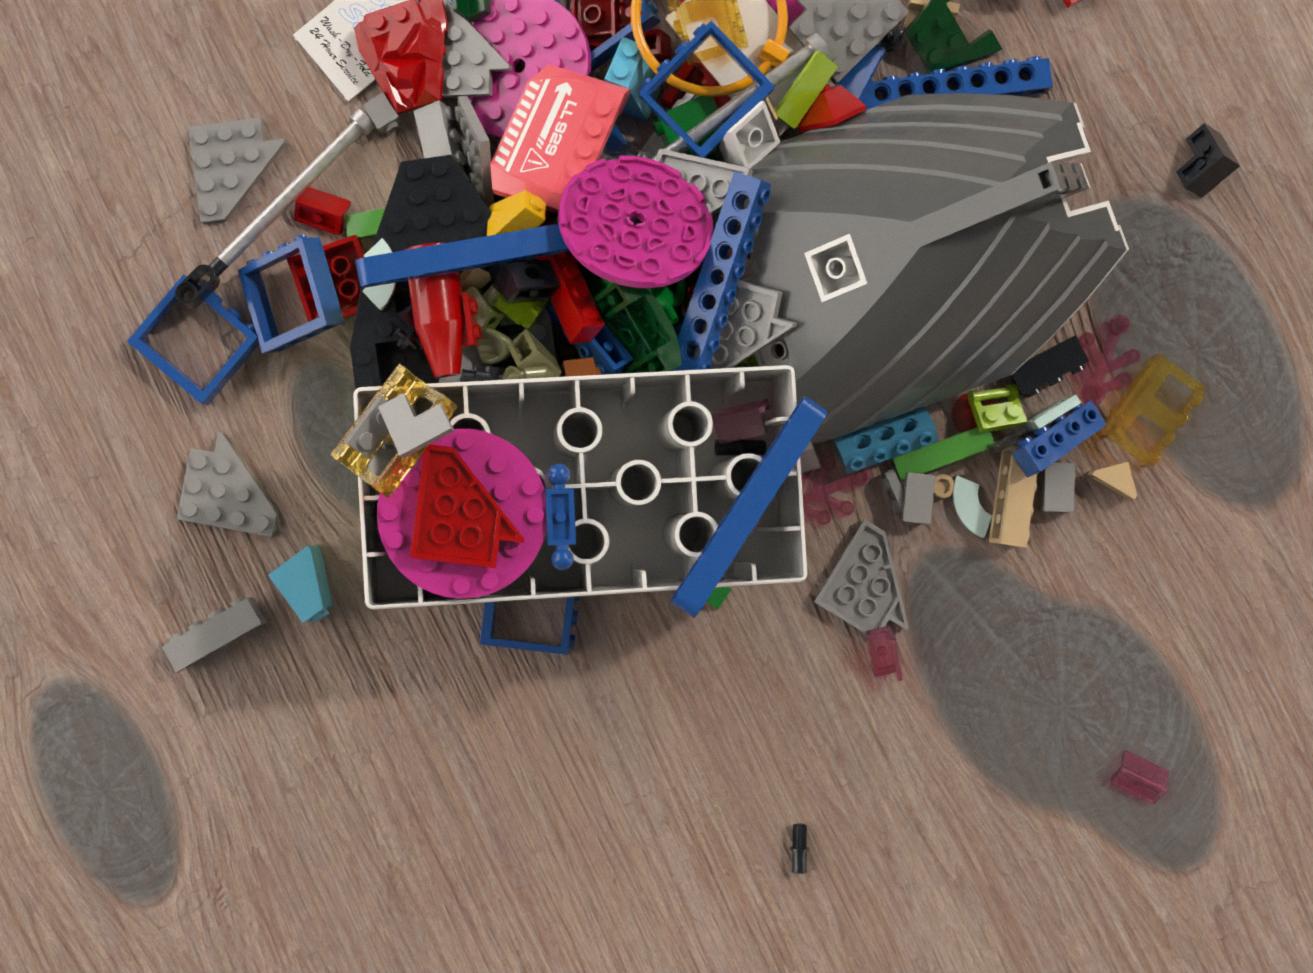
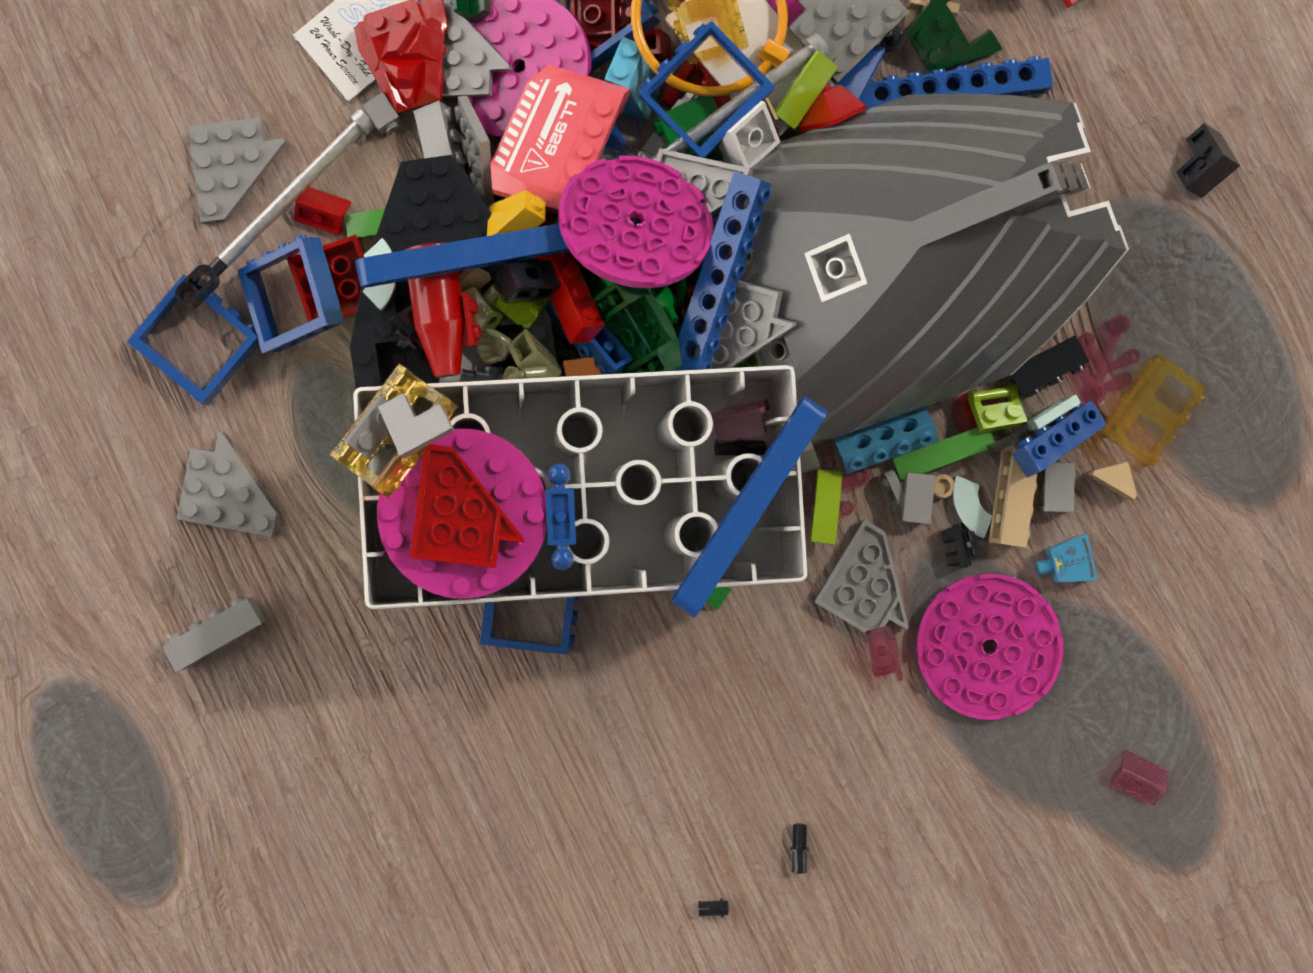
medium azure slope [268,545,333,623] -> none
none -> black pin [698,898,729,918]
none -> lime slope [809,469,842,545]
none -> dark pink plate [916,573,1063,720]
none -> black hips [941,523,984,568]
none -> dark azure torso [1035,534,1098,582]

